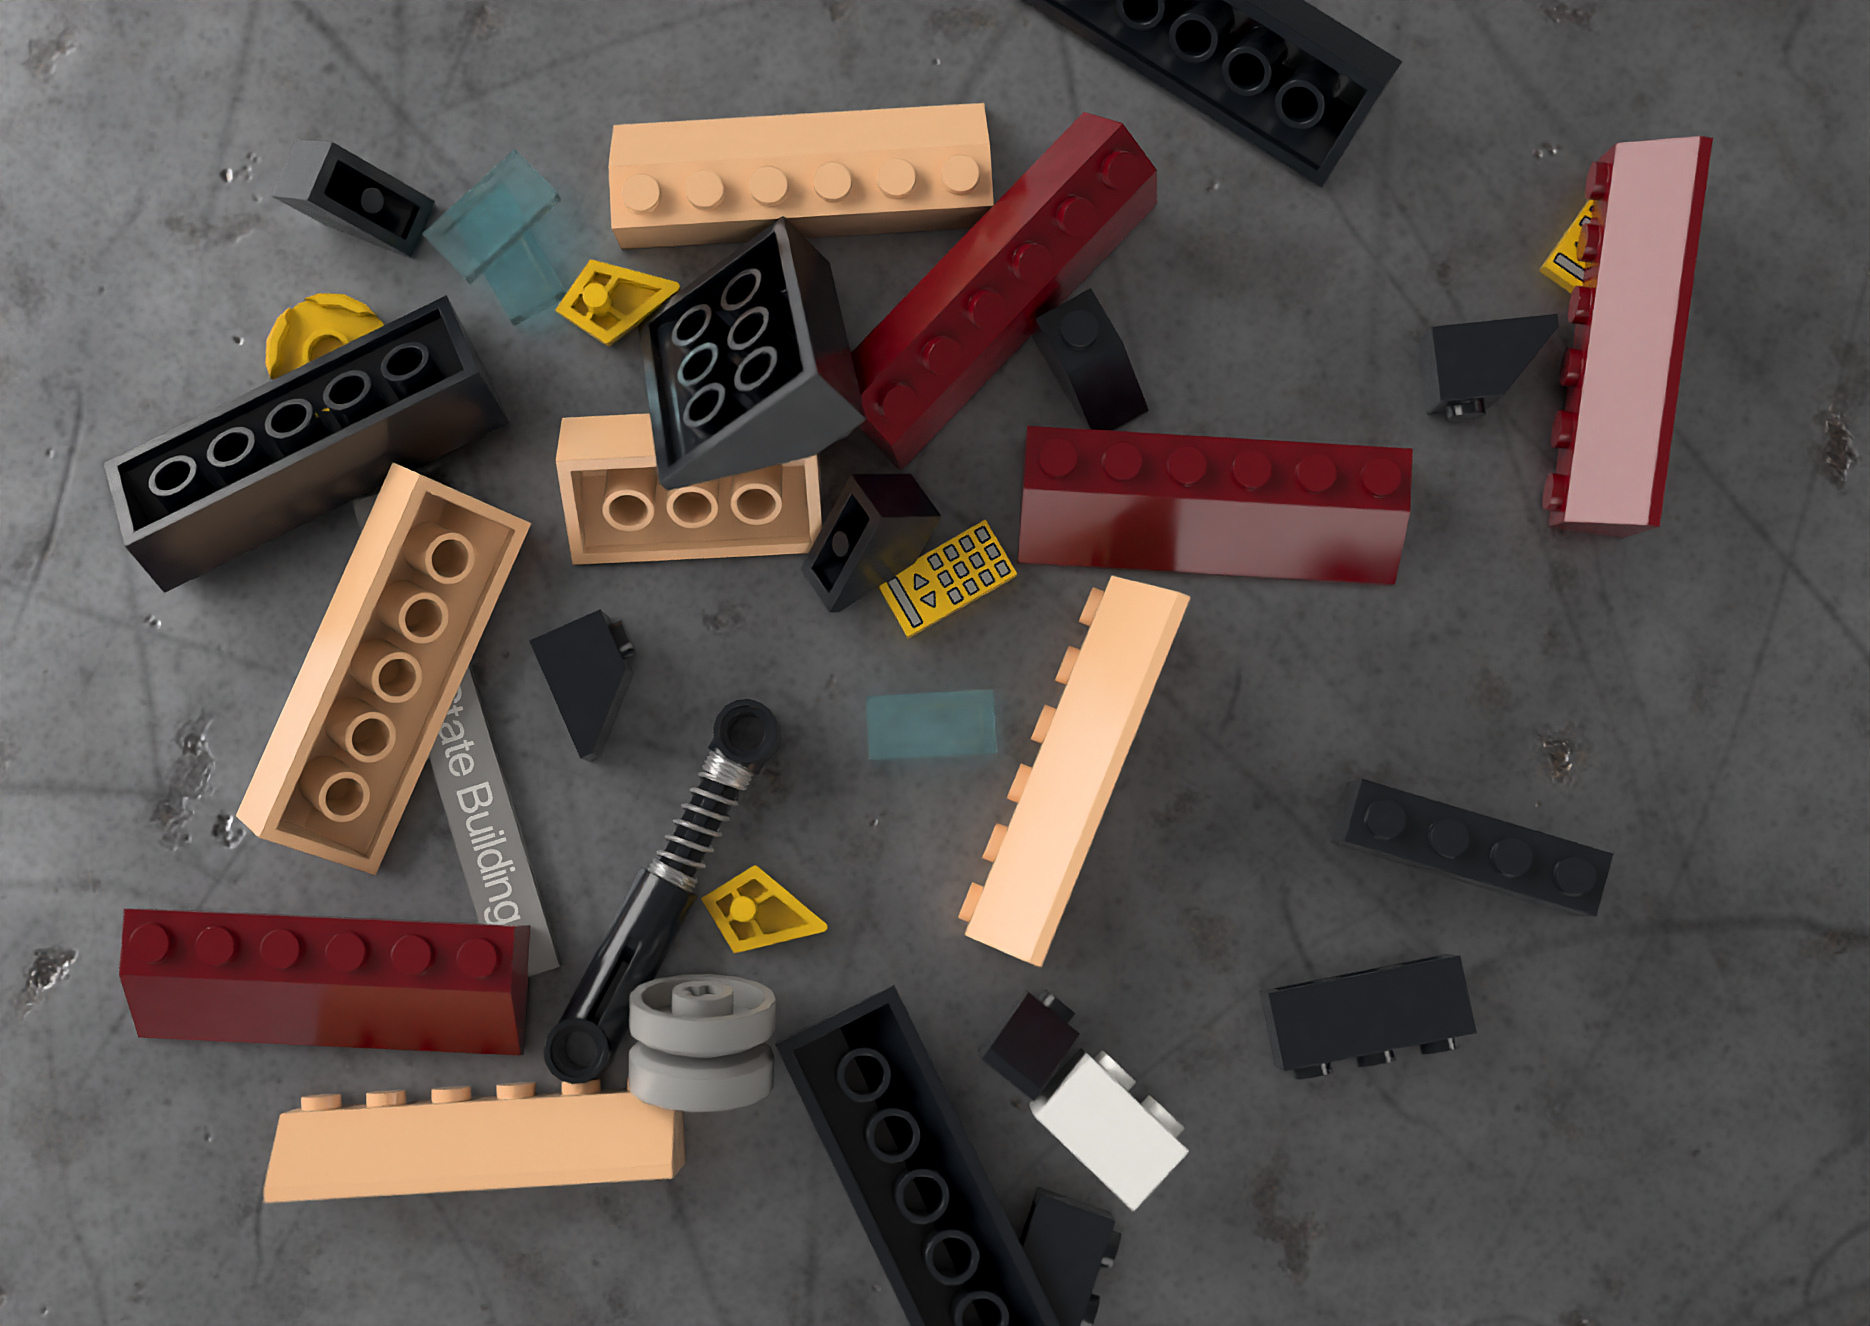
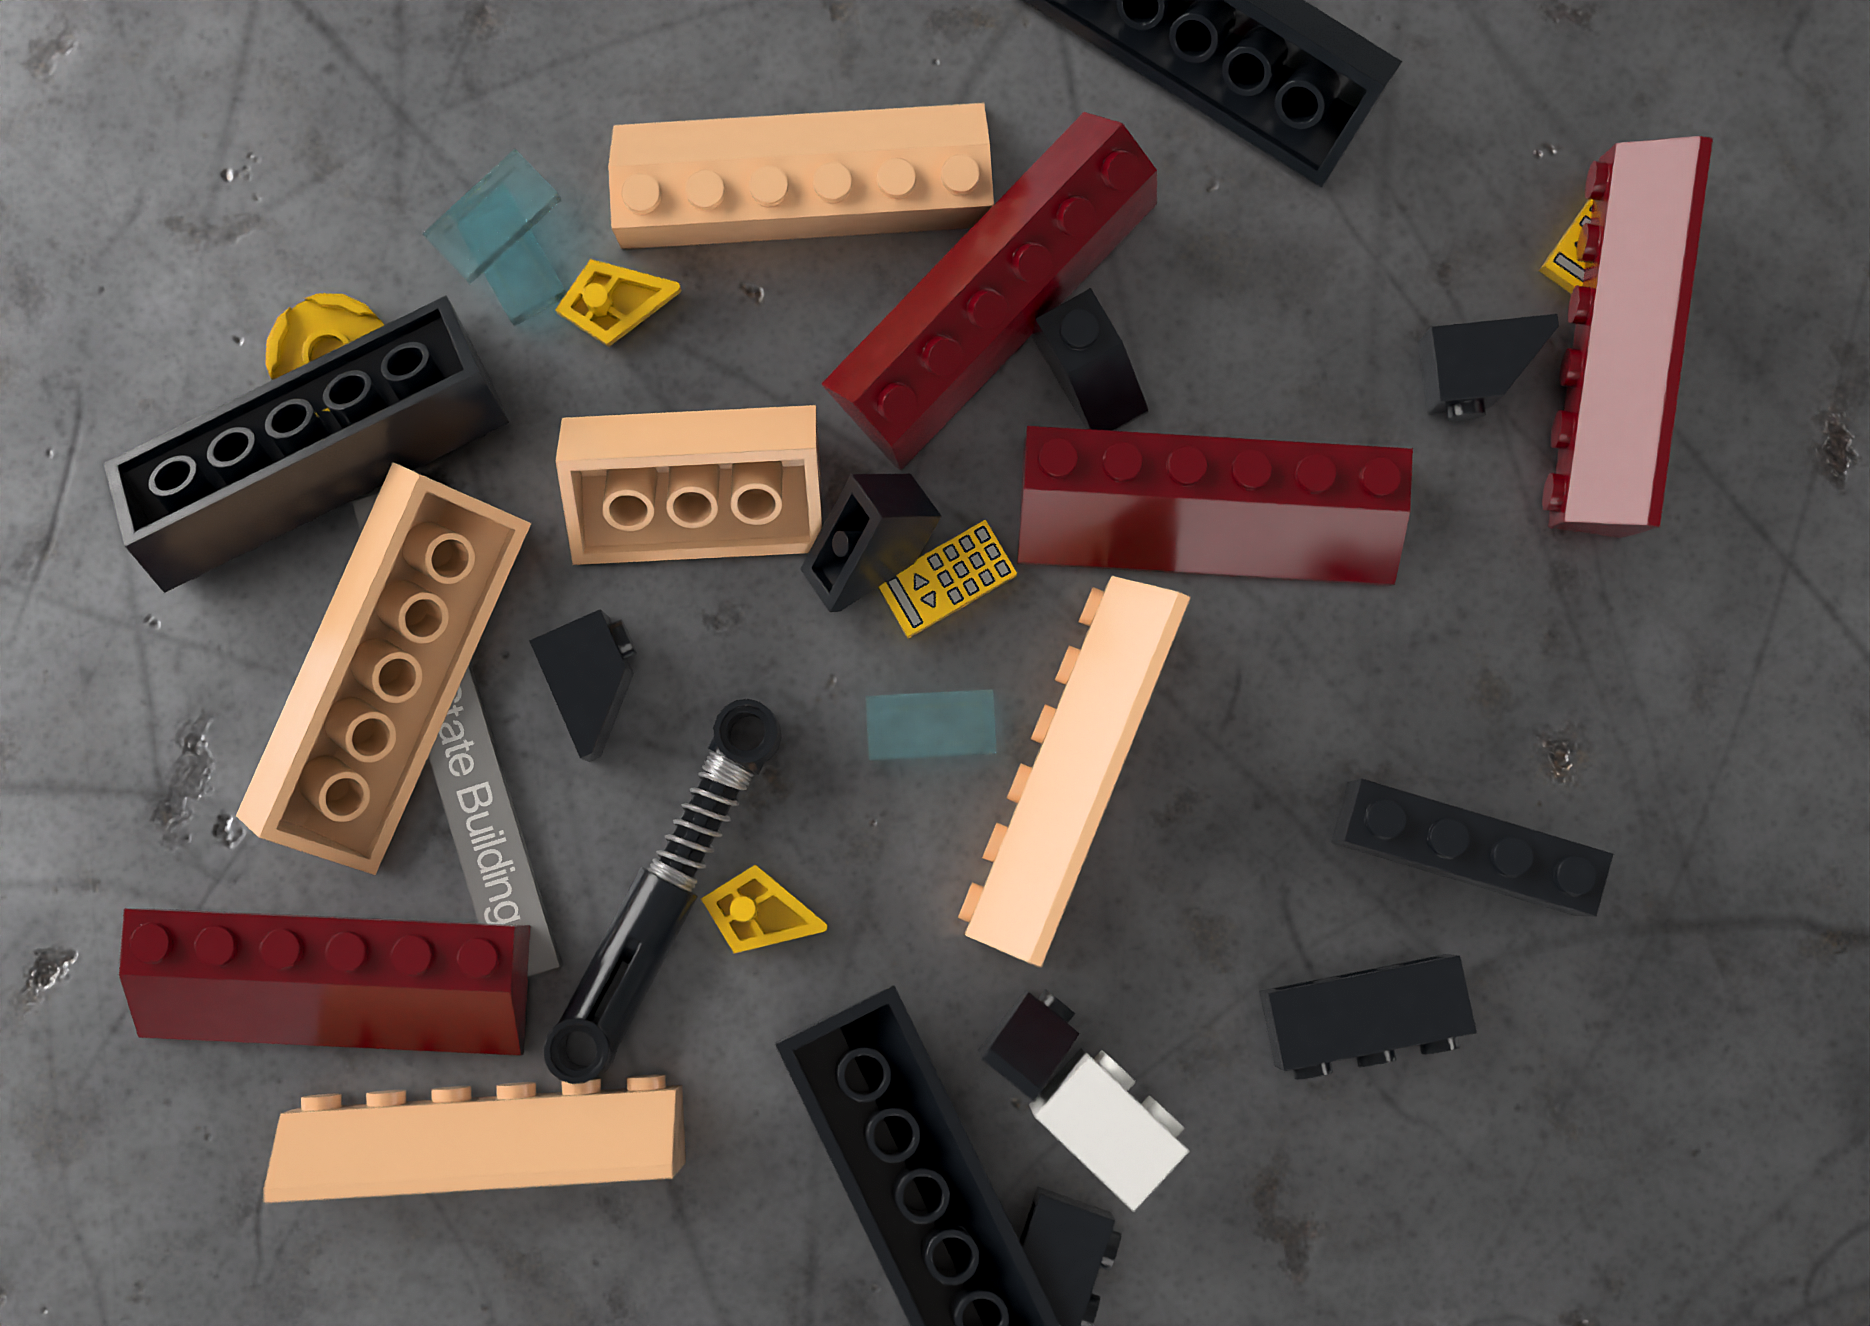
black slope [272,140,435,257] -> none
light grey wheel [629,974,776,1112] -> none
black slope [638,216,866,491] -> none

